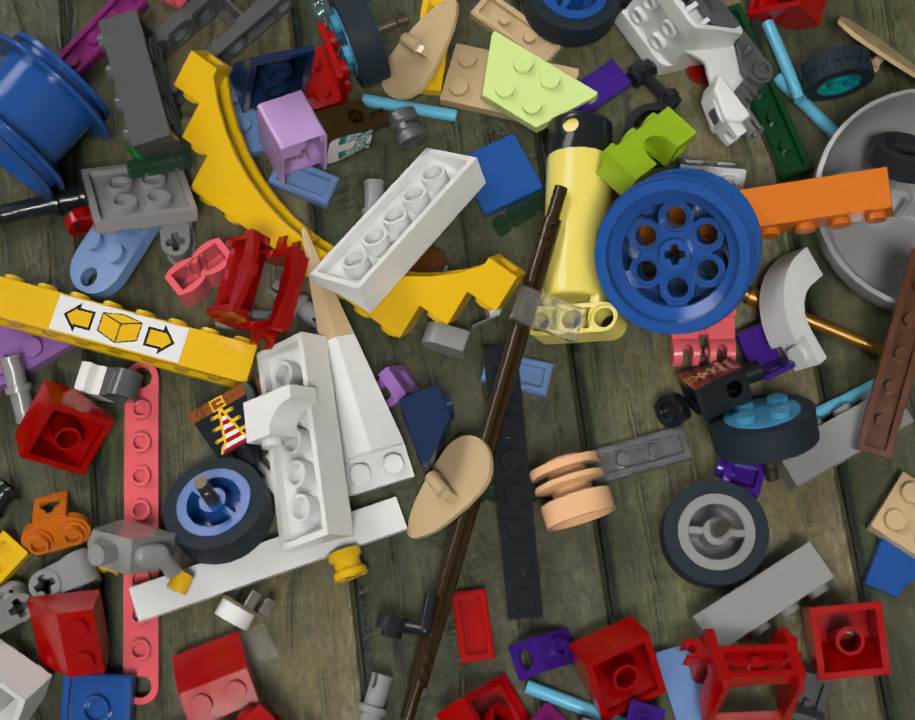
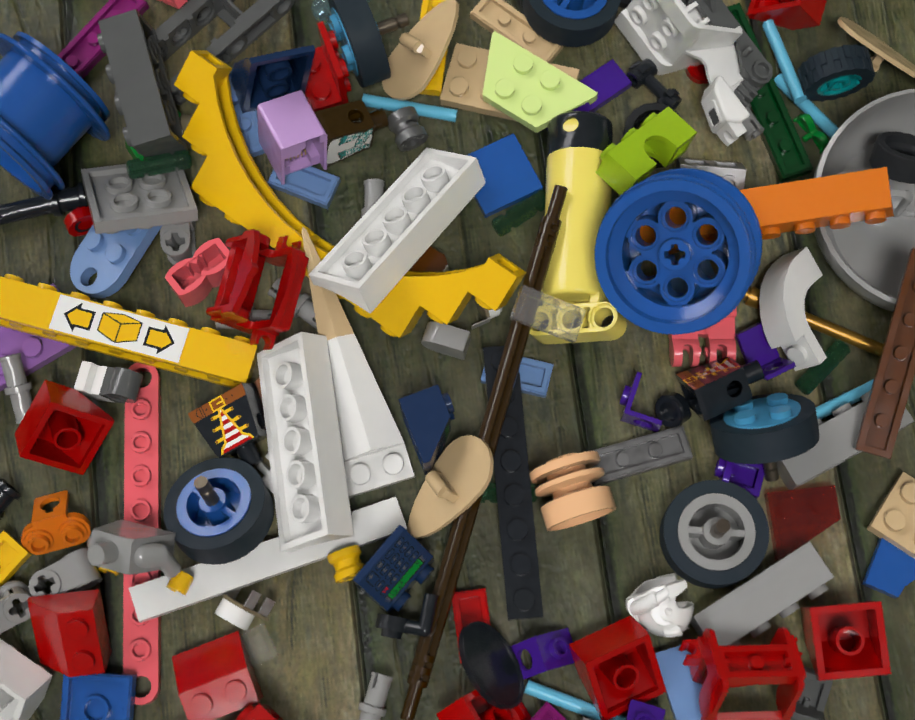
white arch [243,384,317,450] -> none
medium lavender tile [377,364,421,408] -> none
none -> dark blue slope [353,525,434,614]
none -> black piece [459,621,524,710]
none -> dark purple bracket [619,371,663,432]
none -> white helmet [626,573,694,638]
none -> clear red wing [764,485,841,560]
none -> green piece [793,113,829,154]
none -> clear green axle [795,339,851,395]

